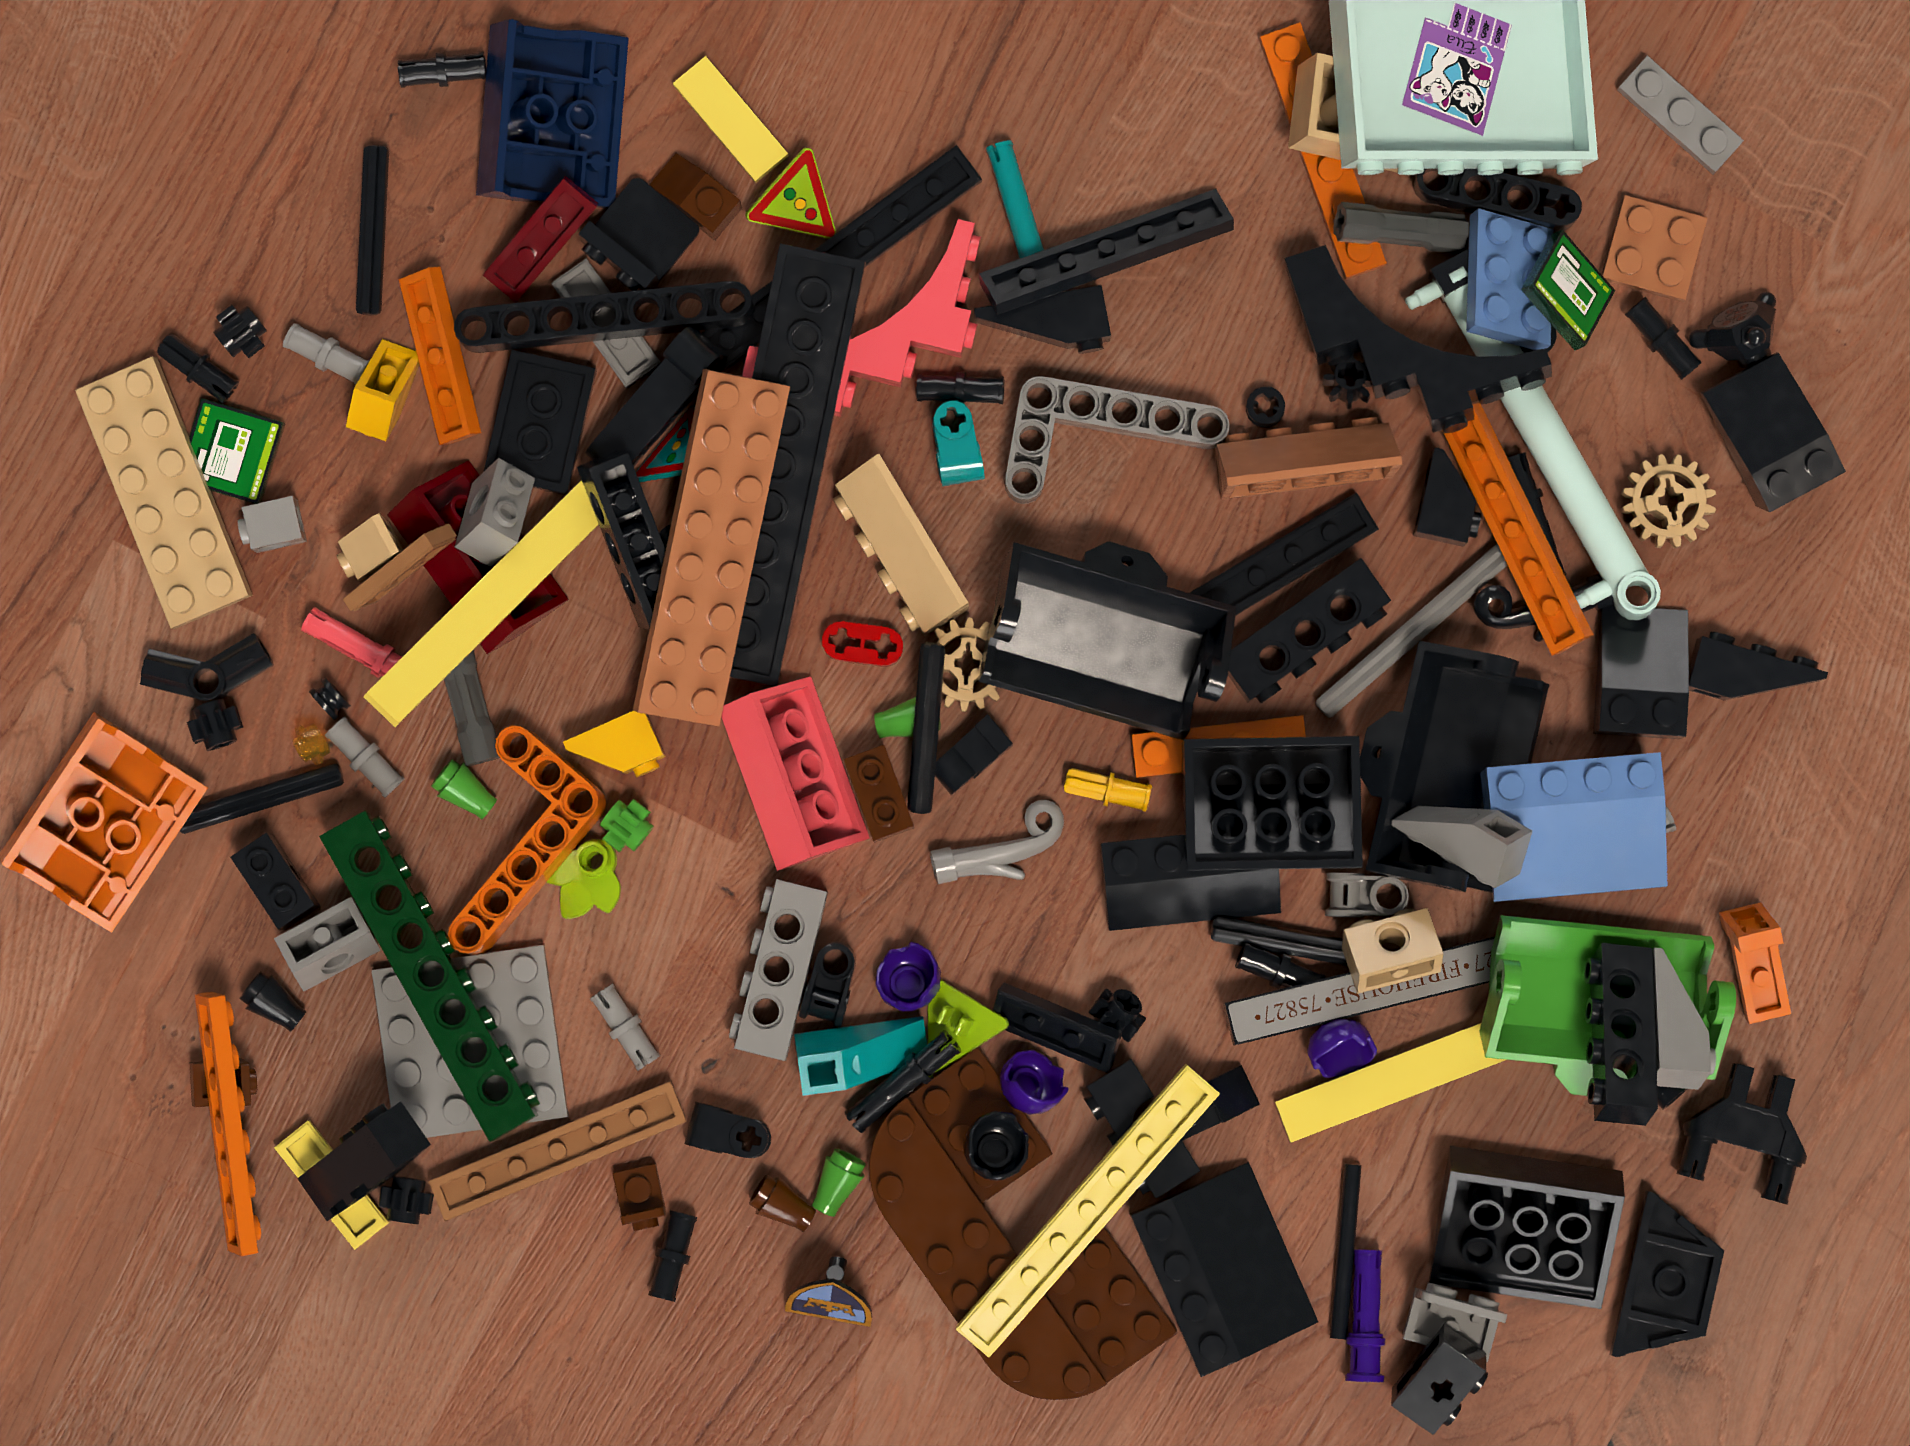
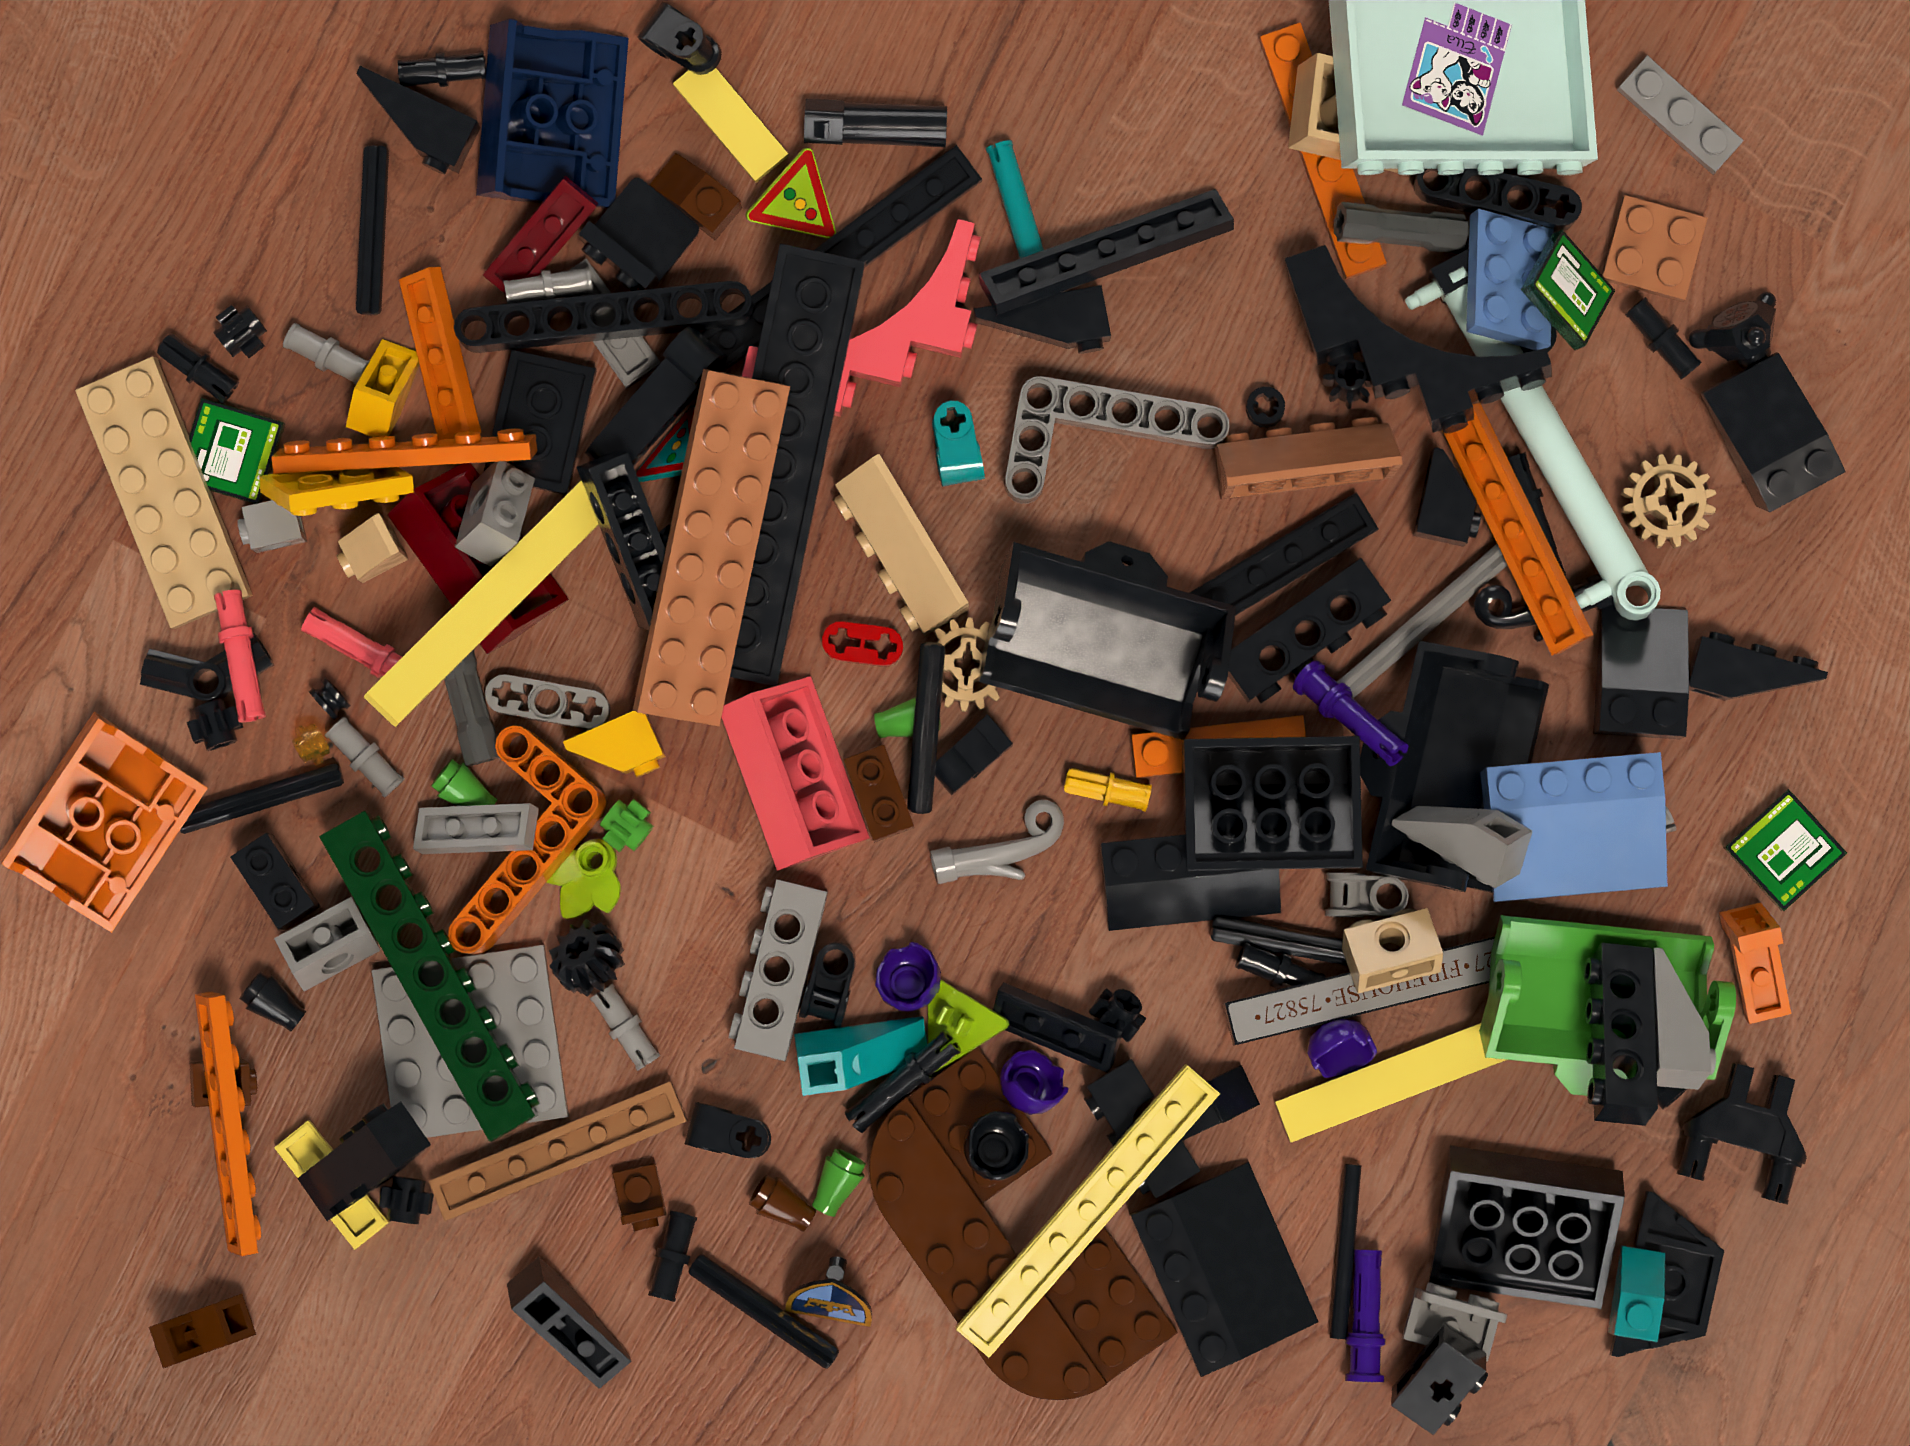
medium nougat tile [343,523,457,612] -> none
black pin [917,372,1005,405] -> none
none -> reddish brown brick [149,1294,256,1368]
none -> coral pin [214,589,266,723]
none -> yellow plate [259,467,414,516]
none -> orange plate [272,429,537,474]
none -> black slope [356,66,481,175]
none -> light grey plate [413,803,539,854]
none -> light grey beam [485,674,610,730]
none -> light grey pin [504,267,594,304]
none -> black slope [507,1256,632,1389]
none -> black gear [549,919,625,997]
none -> black piece [637,2,722,75]
none -> black axle [688,1255,839,1369]
none -> black piece [804,99,947,148]
none -> dark purple pin [1293,660,1409,766]
none -> teal slope [1608,1246,1665,1342]
none -> tile [1723,789,1847,912]

